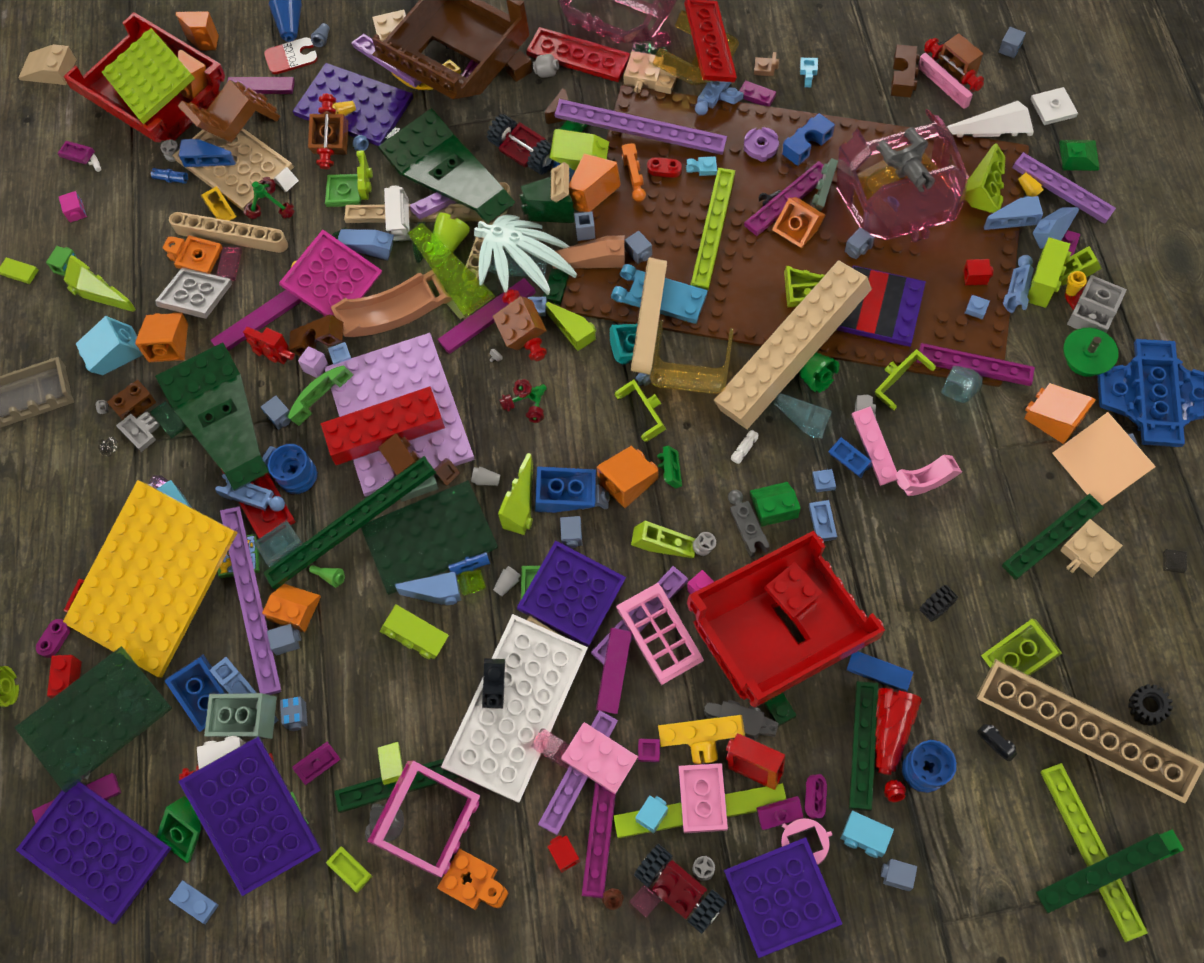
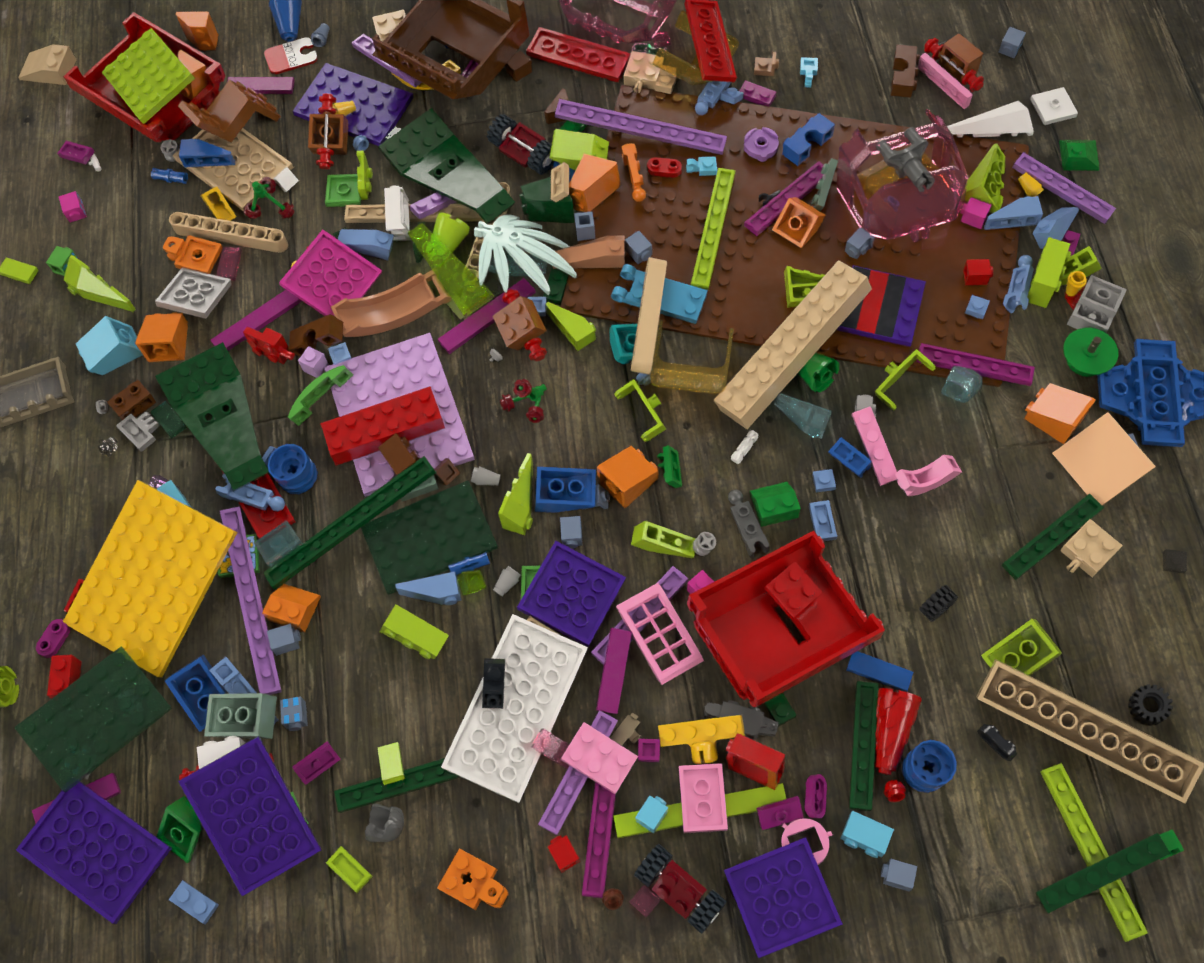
sand blue brick [261,396,291,430] -> none
bright green cone [309,565,345,588] -> none
window [367,761,480,877] -> none
light grey head [533,54,559,78] -> none
light grey wheel [693,856,715,881] -> none
none -> dark tan piece [610,713,641,746]
none -> dark pink brick [960,197,991,229]

